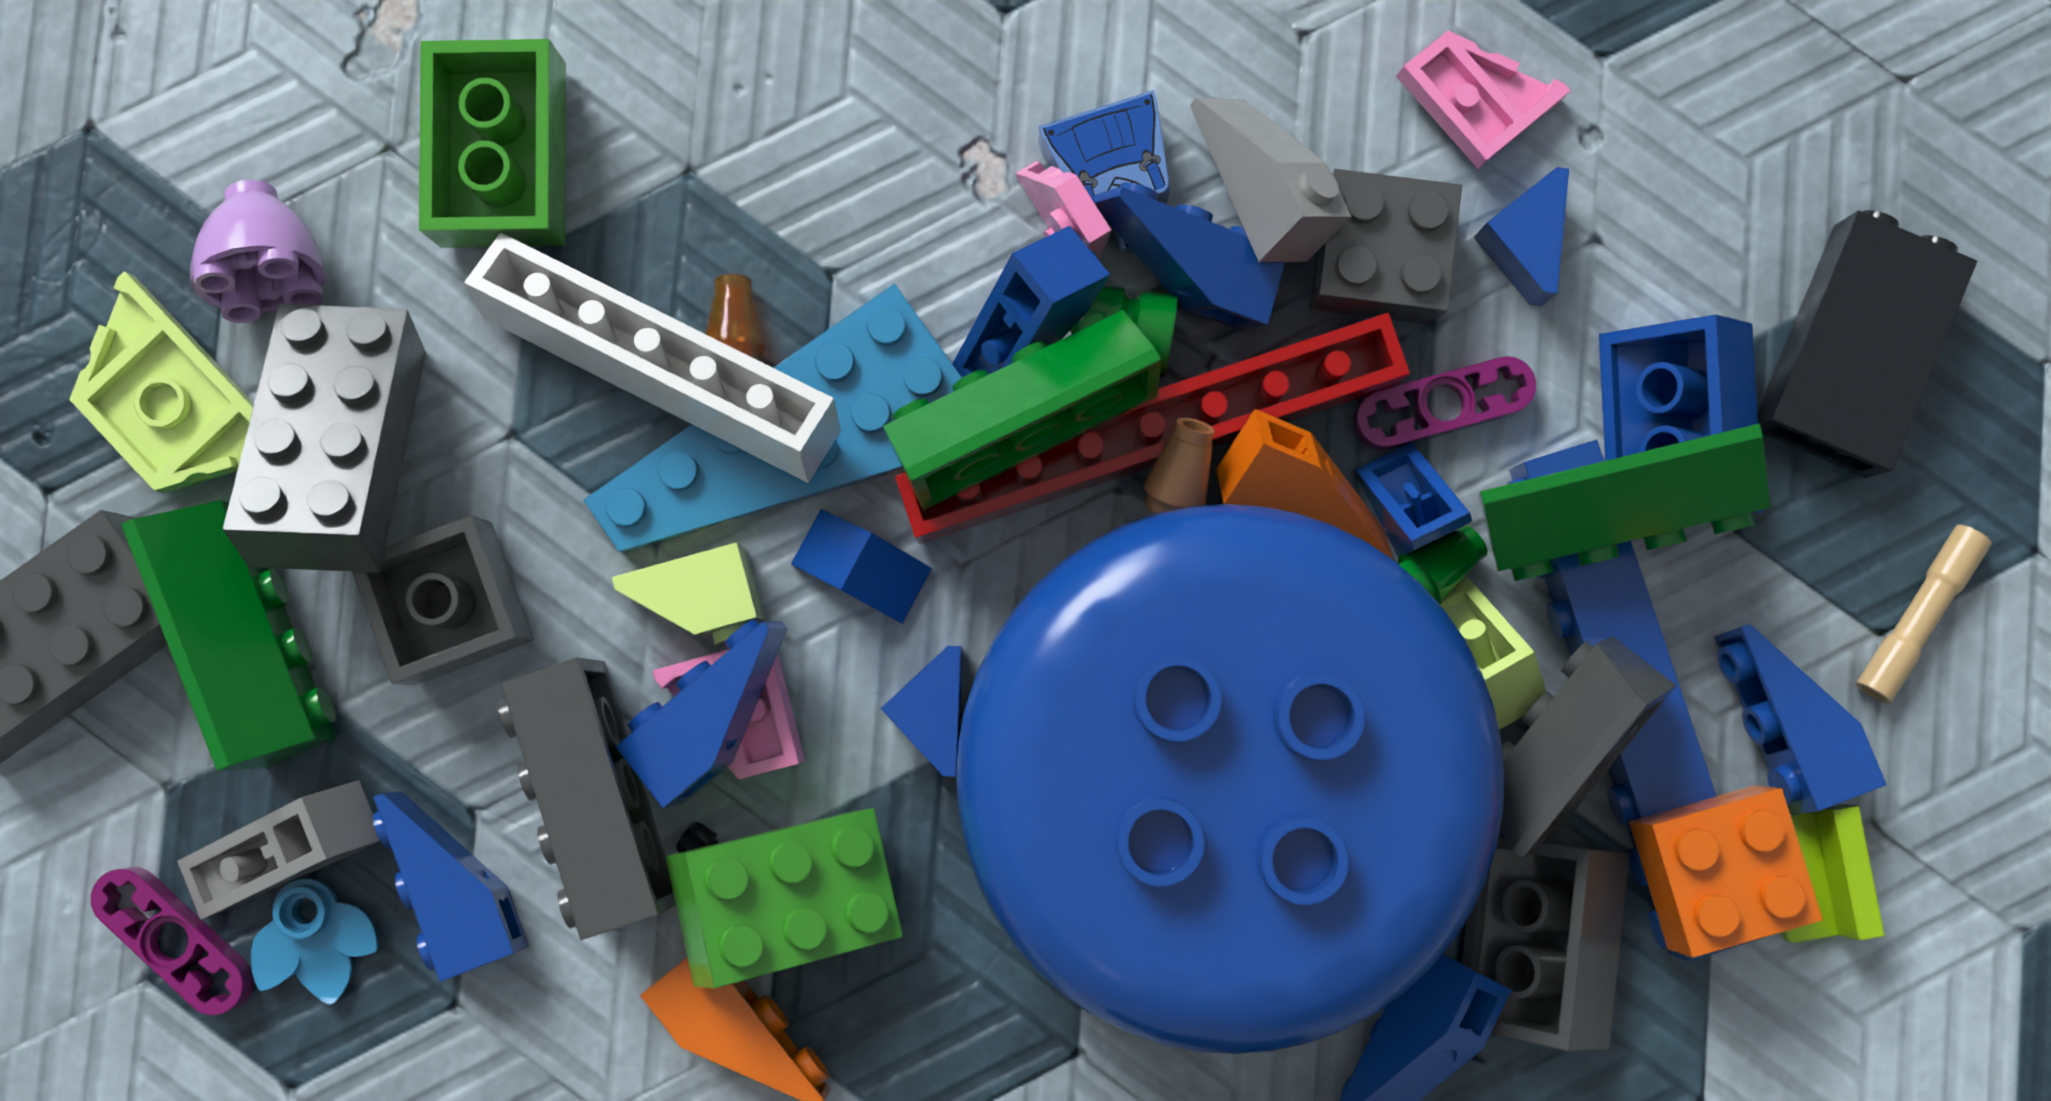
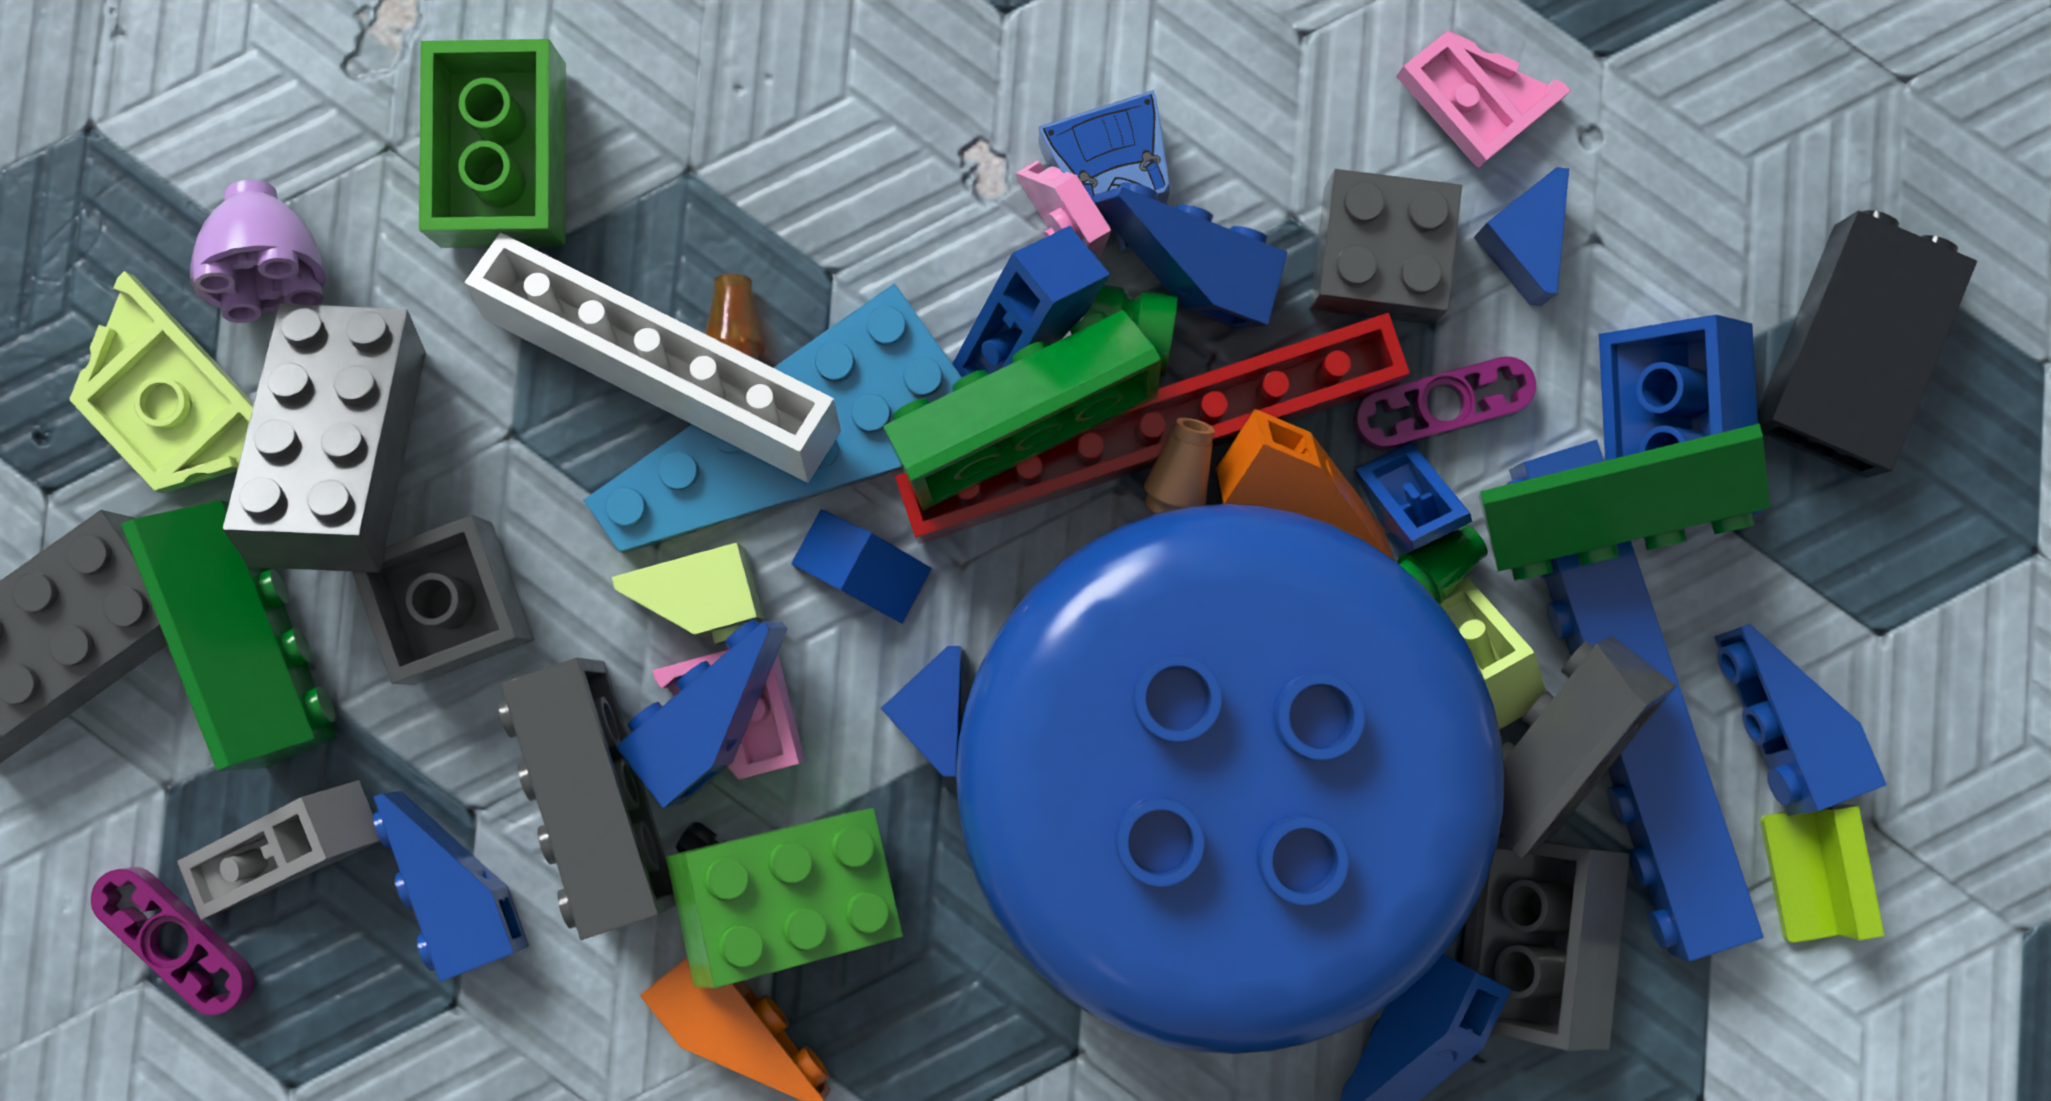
dark azure plate [251,878,379,1005] -> none
light grey slope [1190,98,1351,262] -> none
orange brick [1629,786,1823,958] -> none
tan piece [1855,525,1992,704] -> none

